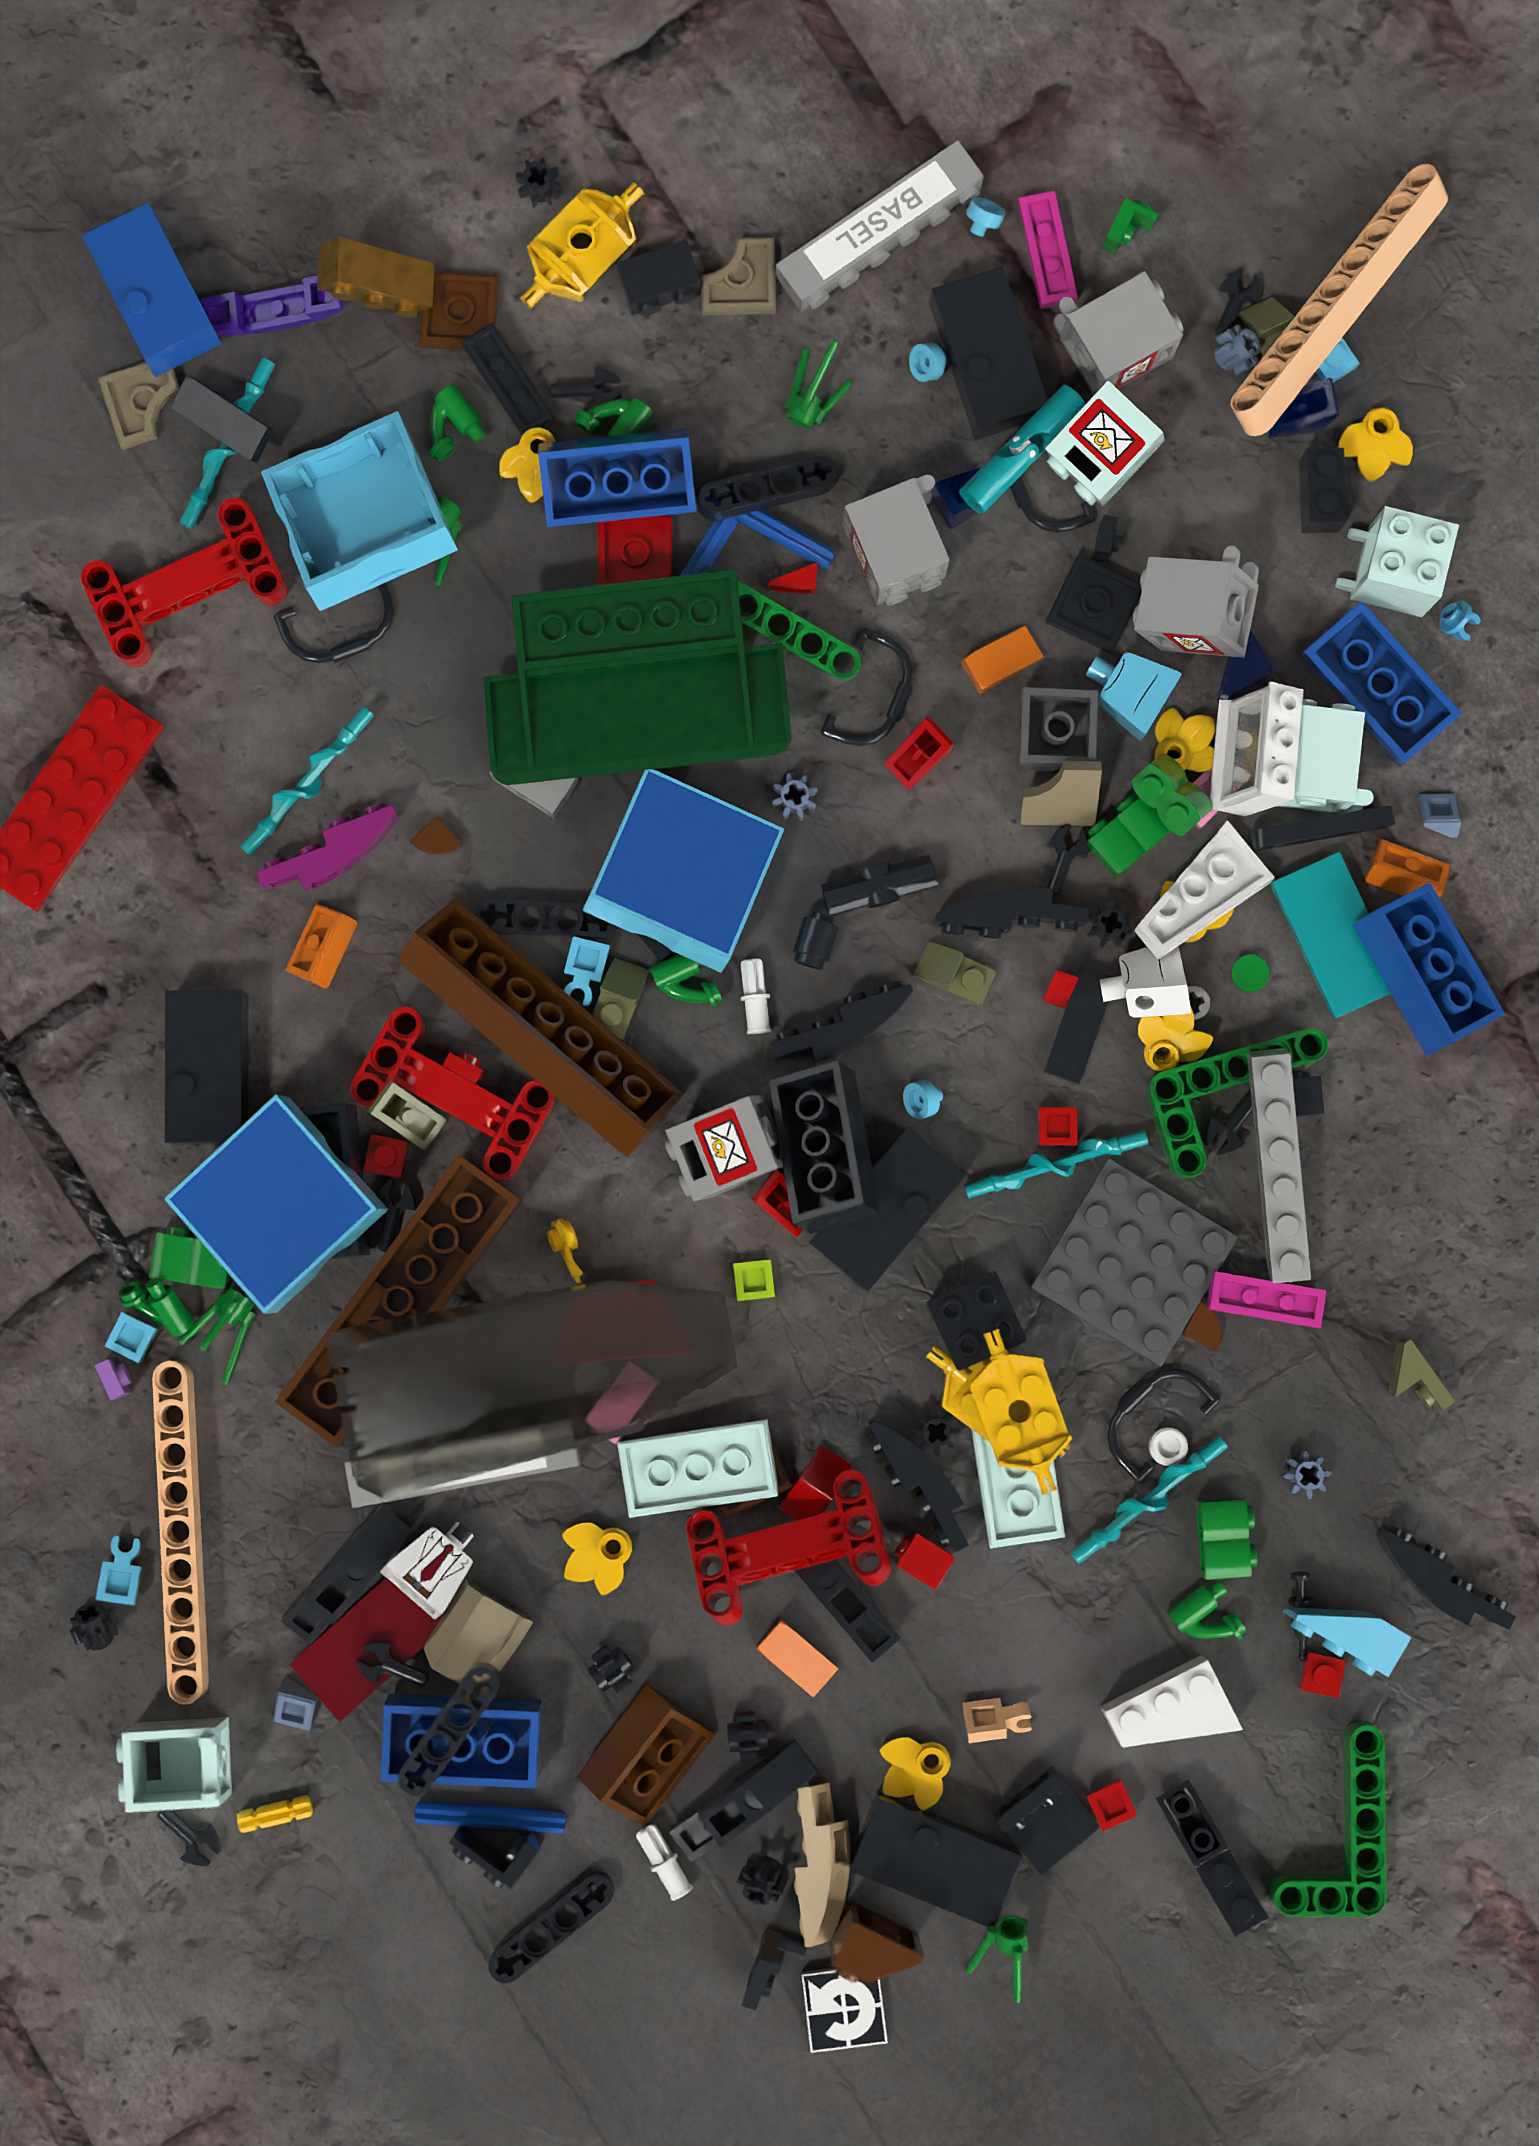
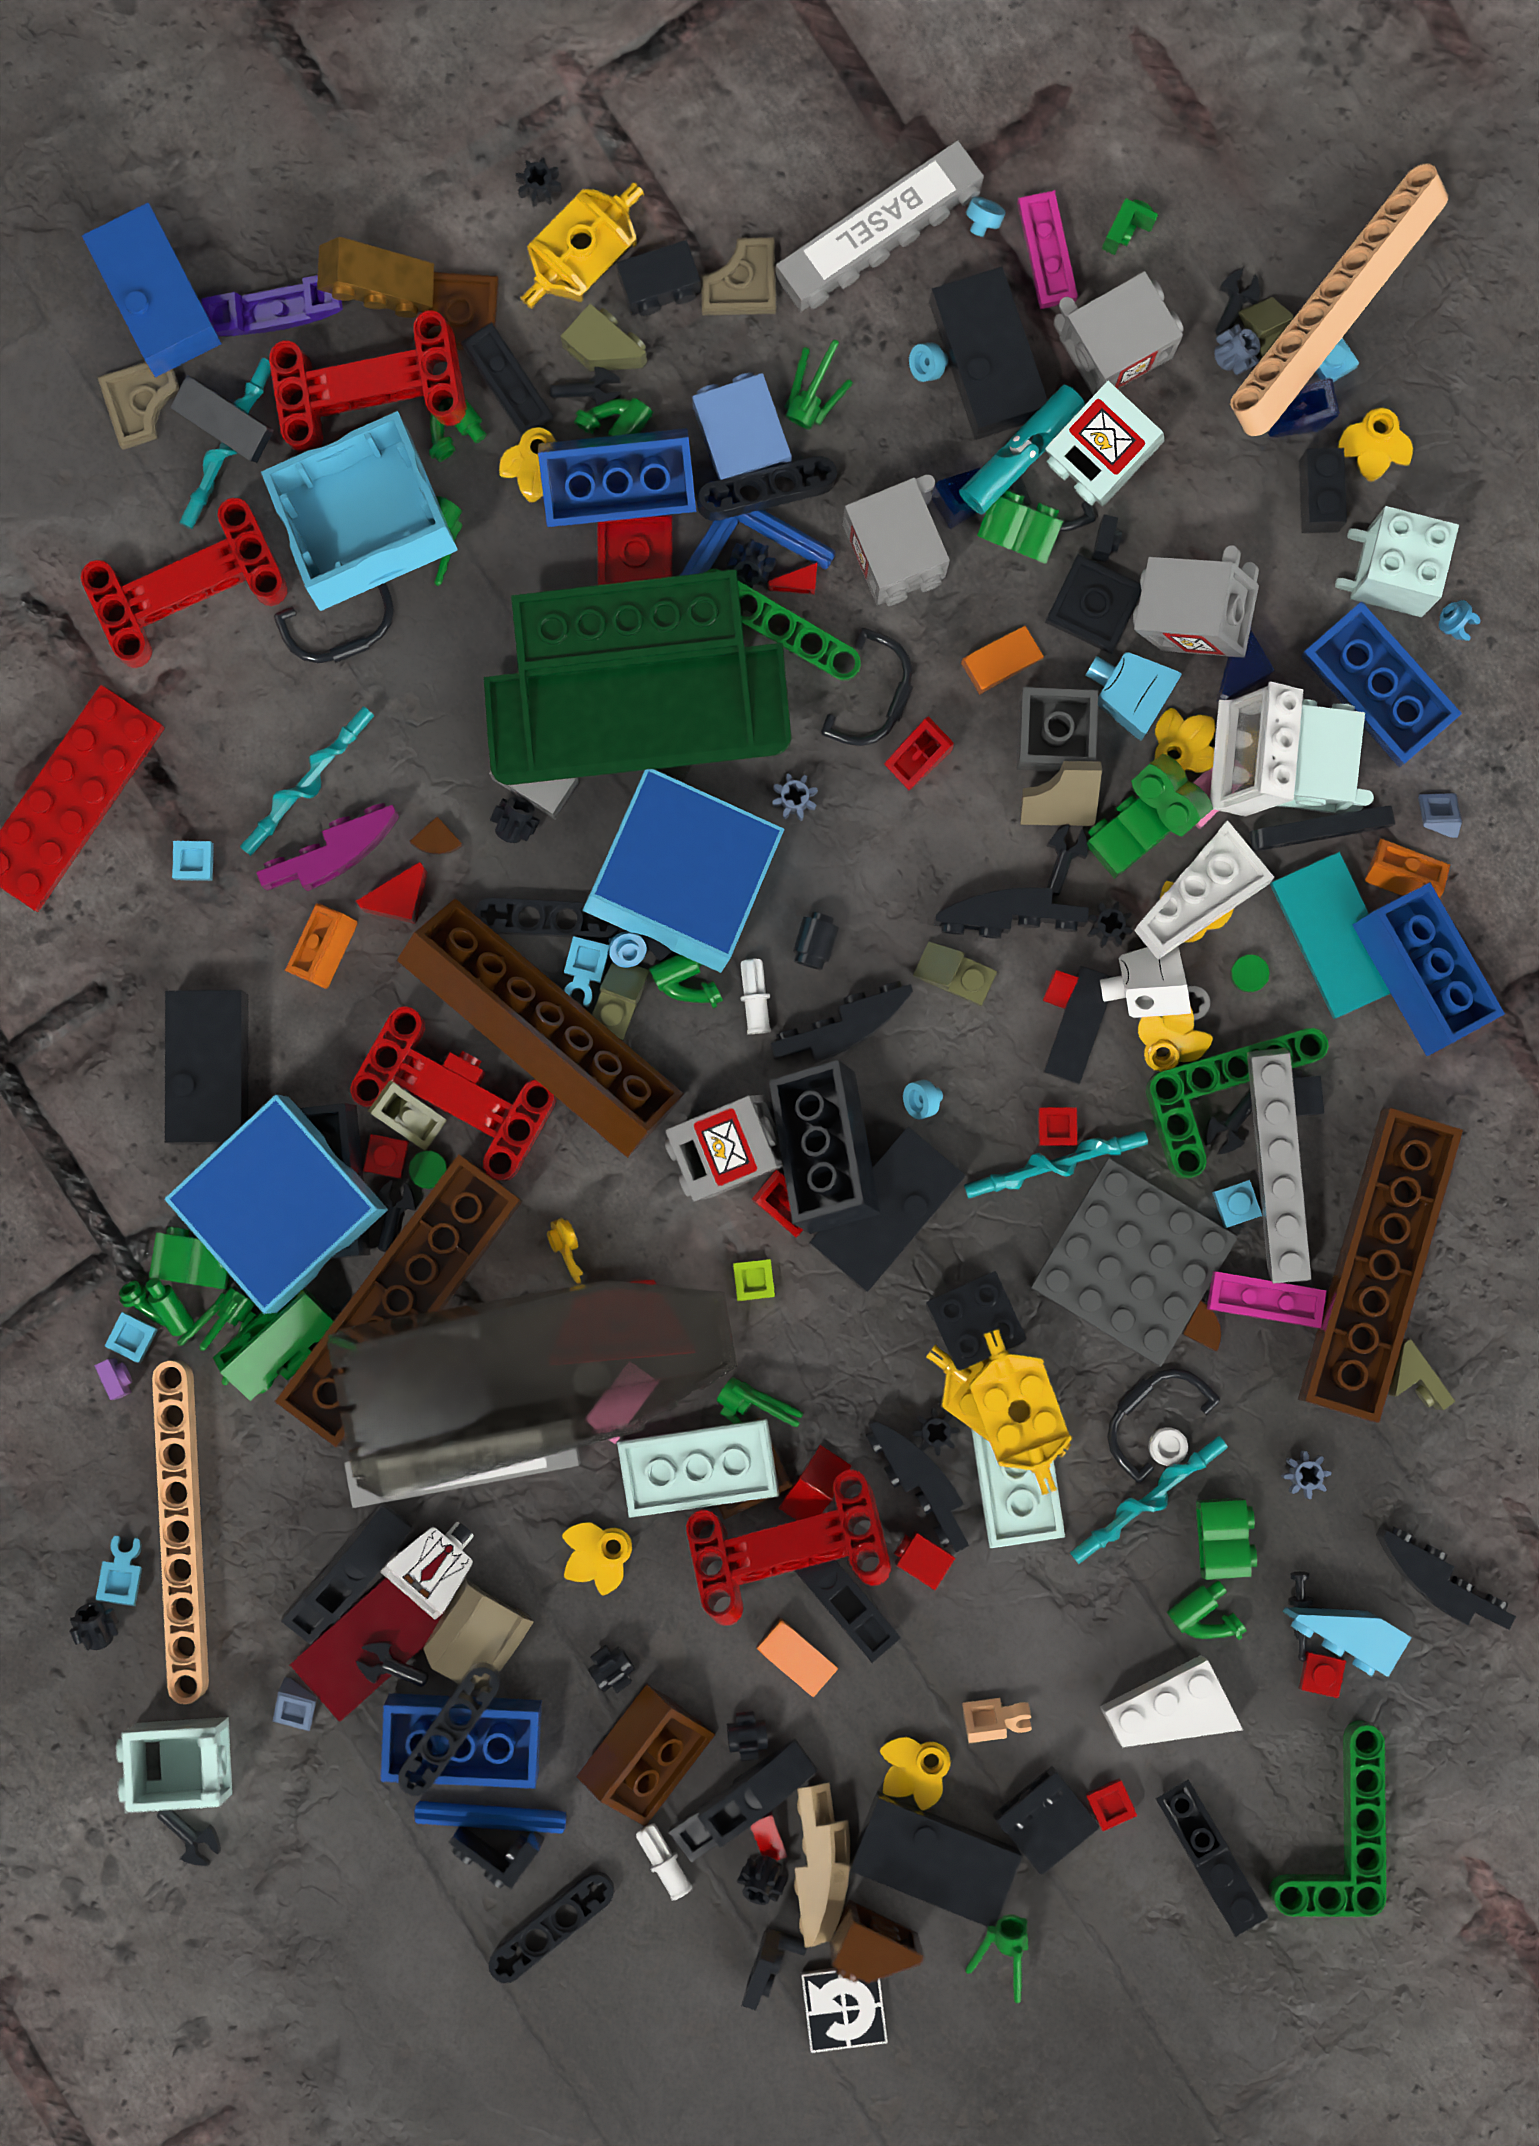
yellow axle [237,1795,313,1833] -> none
black piece [821,855,938,916] -> none
none -> medium azure plate [172,841,213,881]
none -> green piece [213,1287,334,1401]
none -> red beam [269,311,466,454]
none -> red slope [356,862,428,924]
none -> green tile [409,1151,448,1189]
none -> black gear [490,796,540,843]
none -> olive slope [560,304,647,371]
none -> plate [608,931,647,968]
none -> medium blue brick [692,373,792,480]
none -> green plant [717,1376,803,1427]
none -> black gear [727,539,776,588]
none -> red piece [751,1811,788,1861]
none -> green brick [977,489,1064,563]
none -> medium azure plate [1212,1180,1262,1228]
none -> reddish brown brick [1298,1108,1463,1423]

